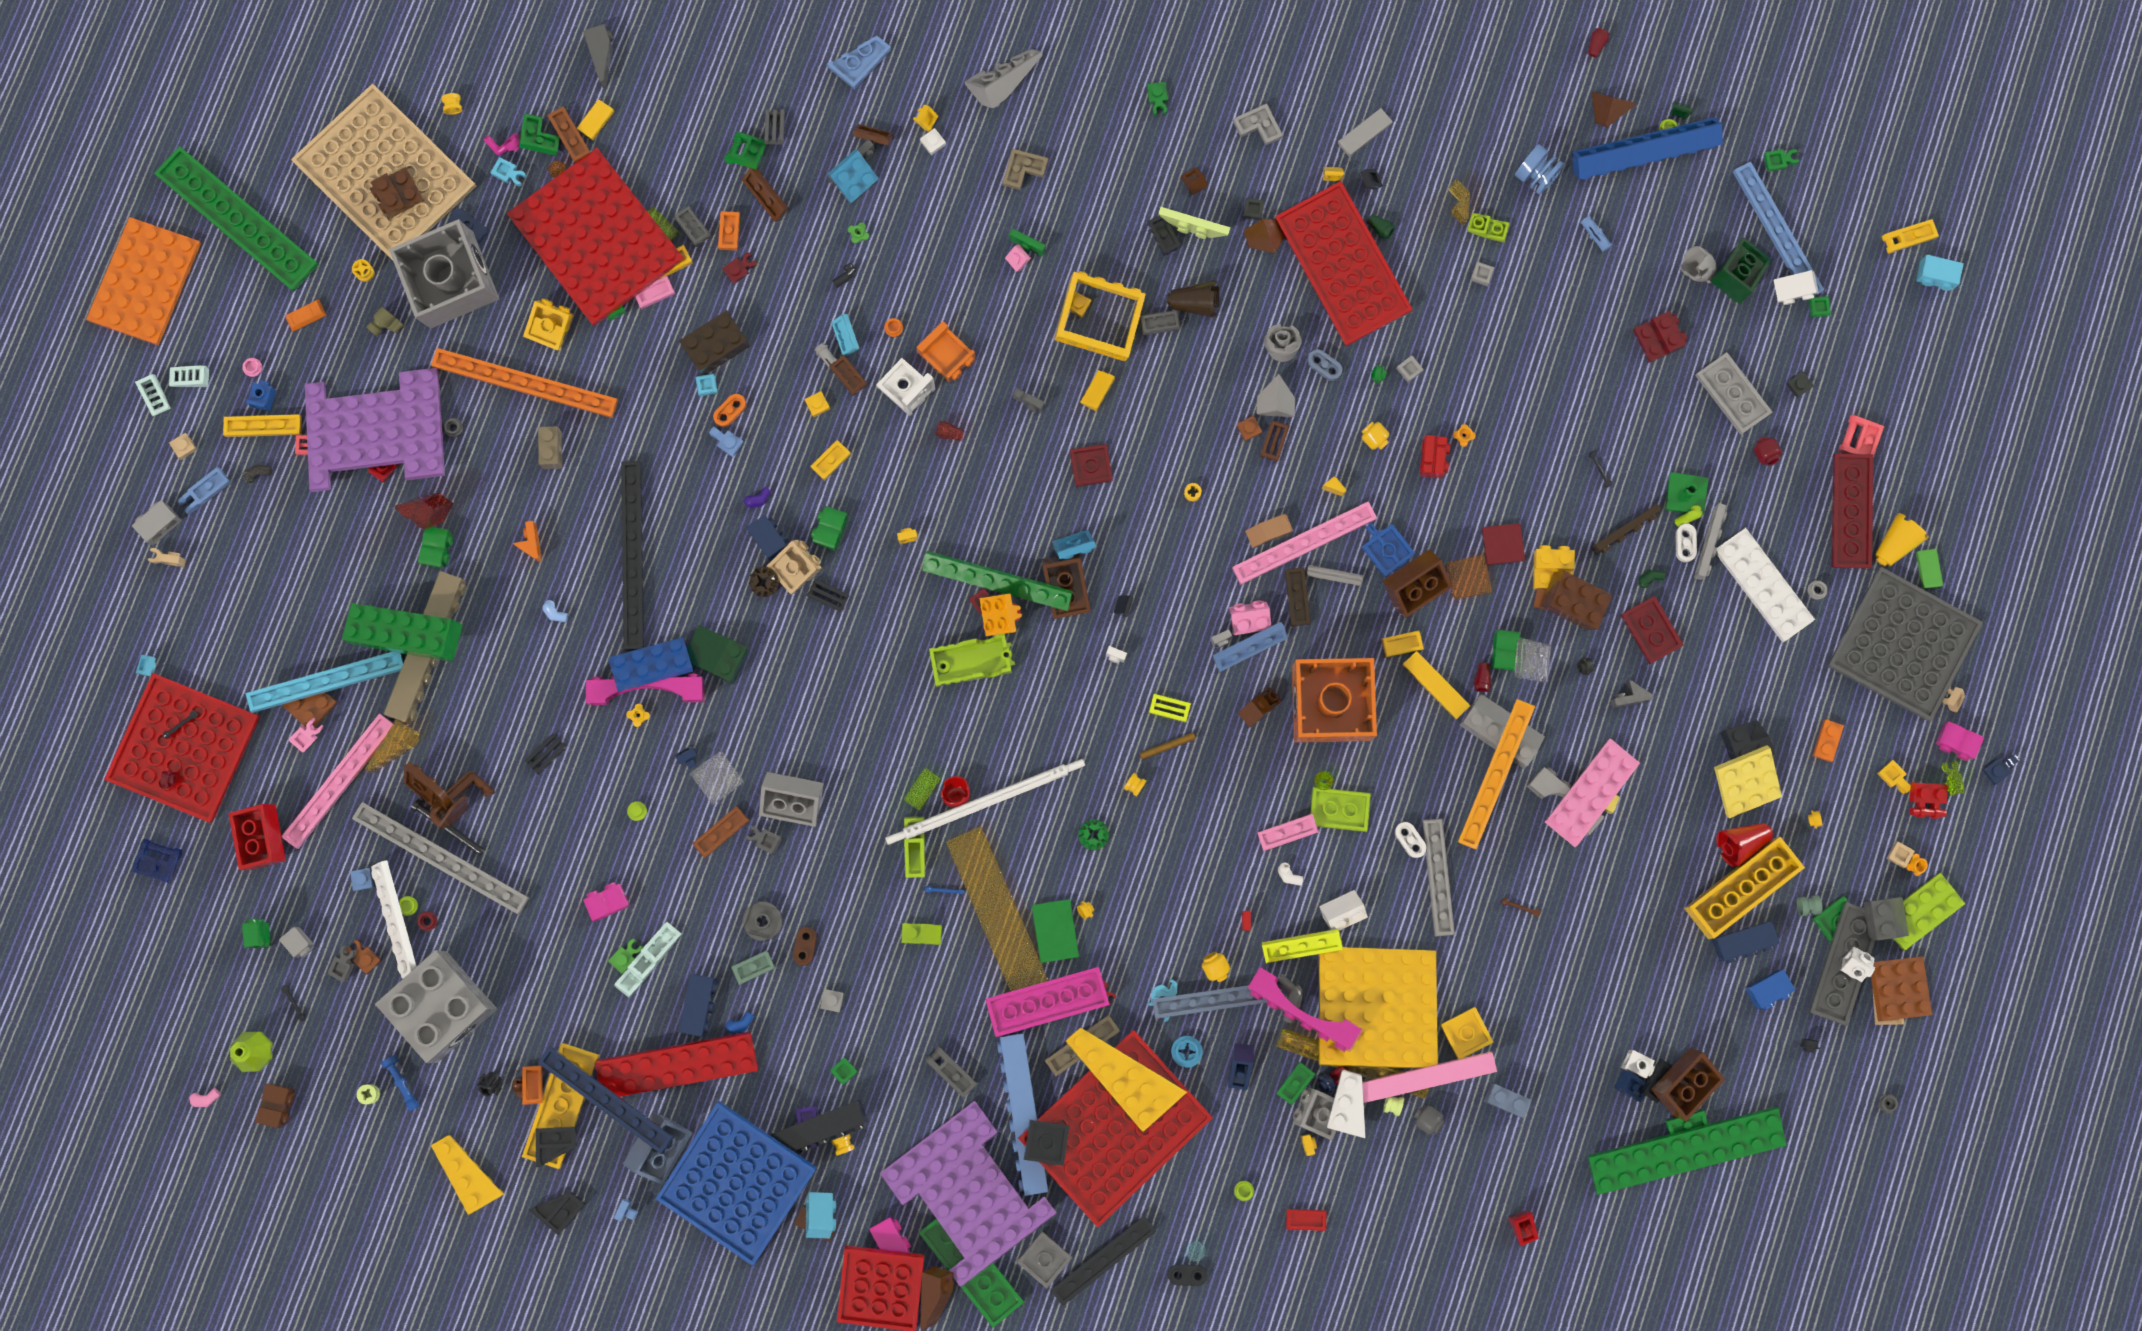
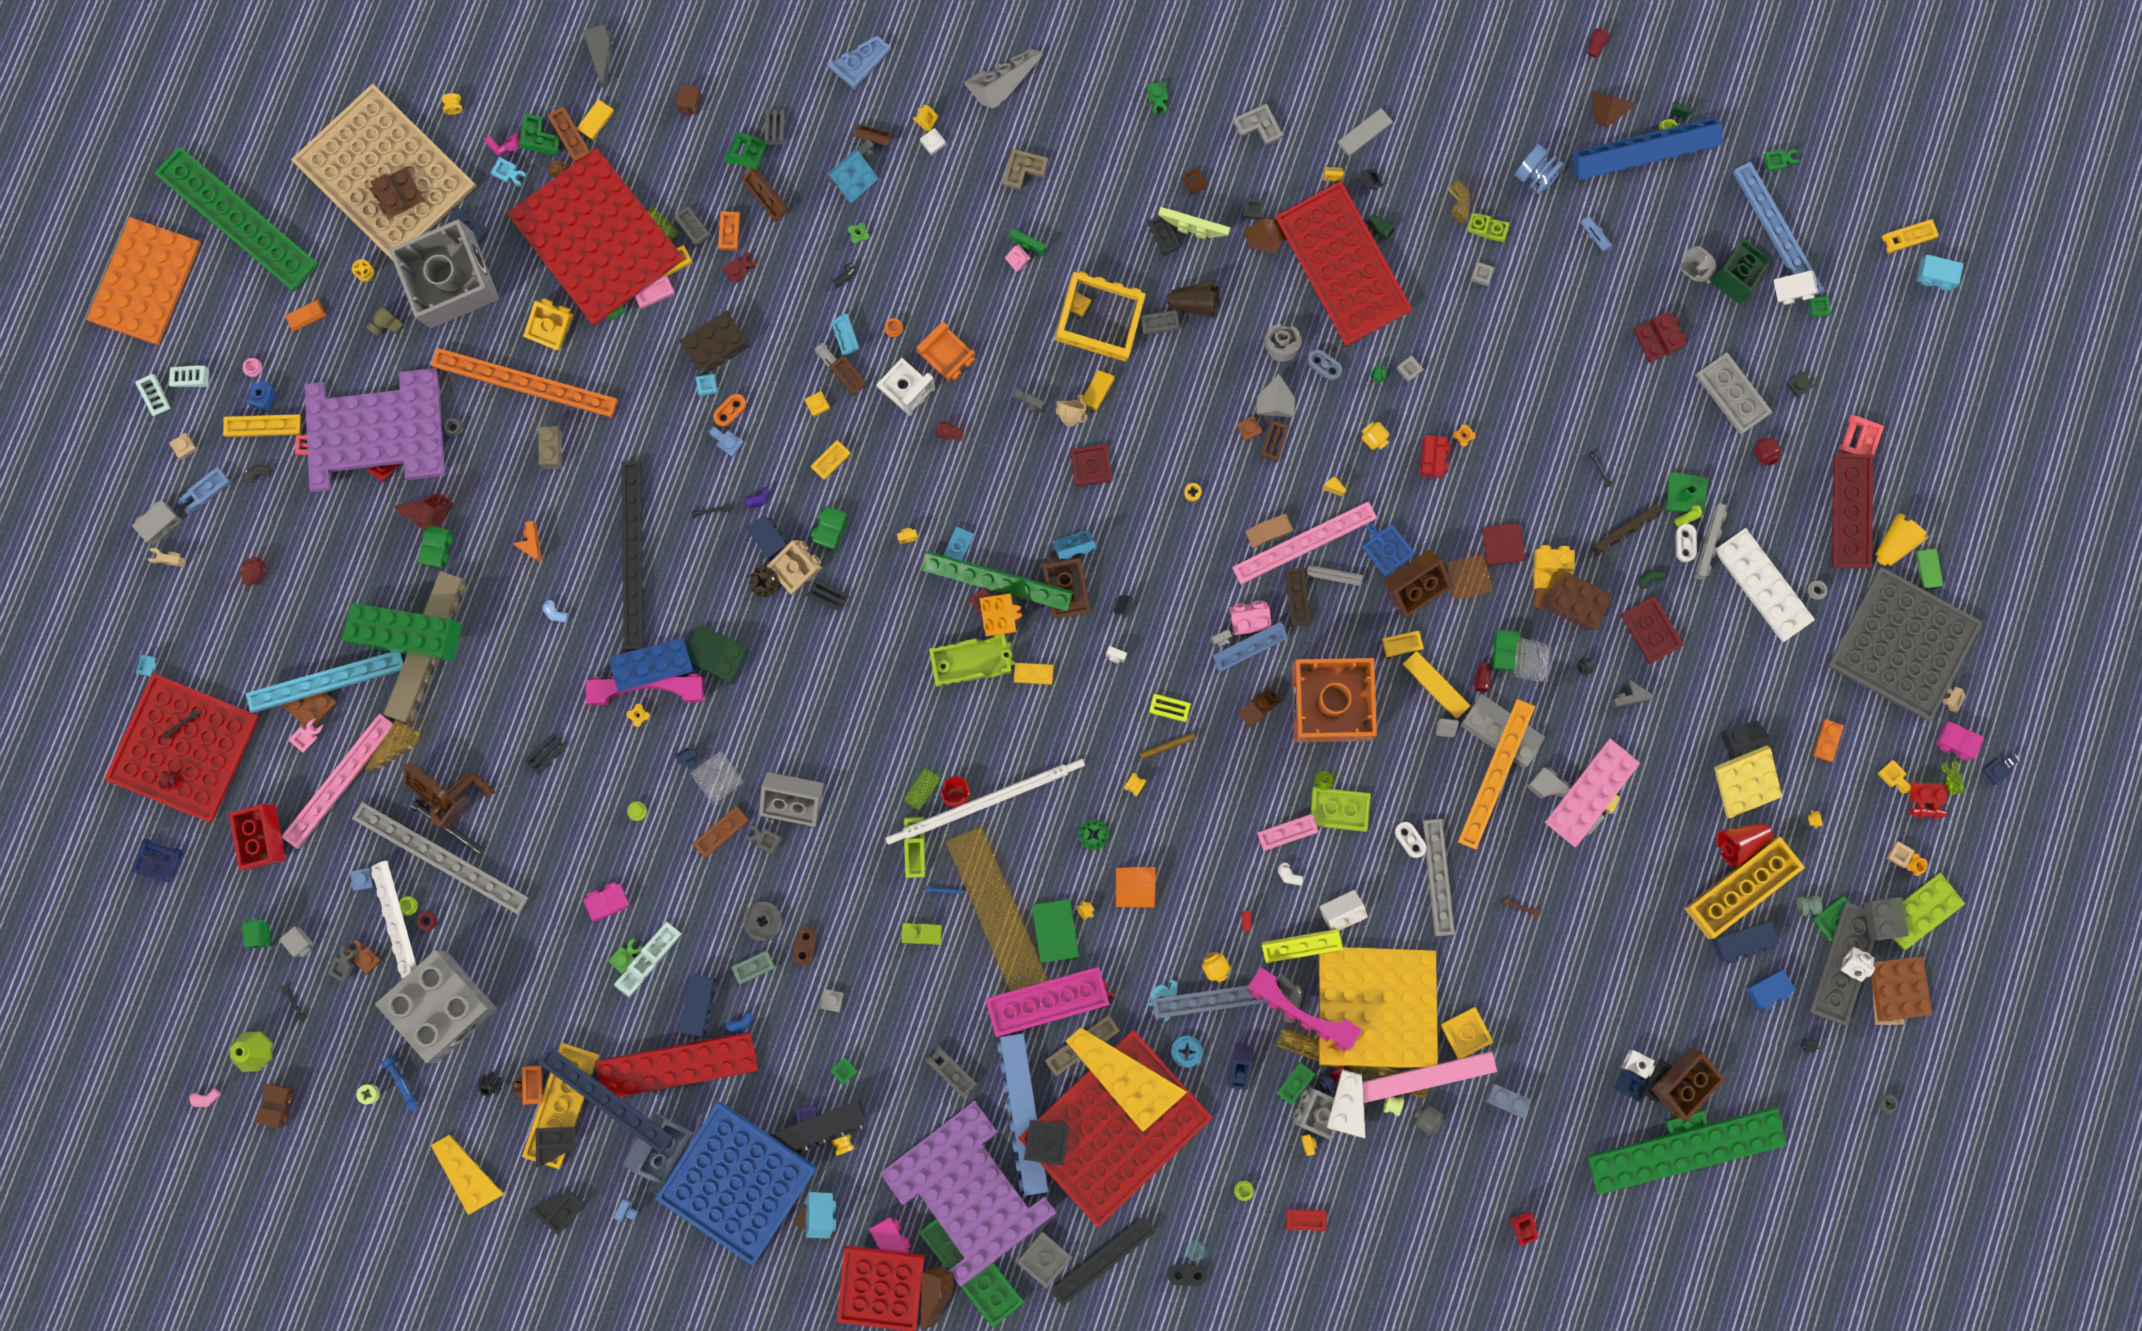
none -> clear red head [238,557,268,586]
none -> reddish brown brick [674,84,702,116]
none -> black hinge [692,504,731,517]
none -> dark azure plate [944,526,974,561]
none -> yellow plate [1014,663,1053,685]
none -> tan helmet [1056,394,1087,427]
none -> orange slope [1116,867,1156,908]
none -> light grey slope [1436,718,1459,737]

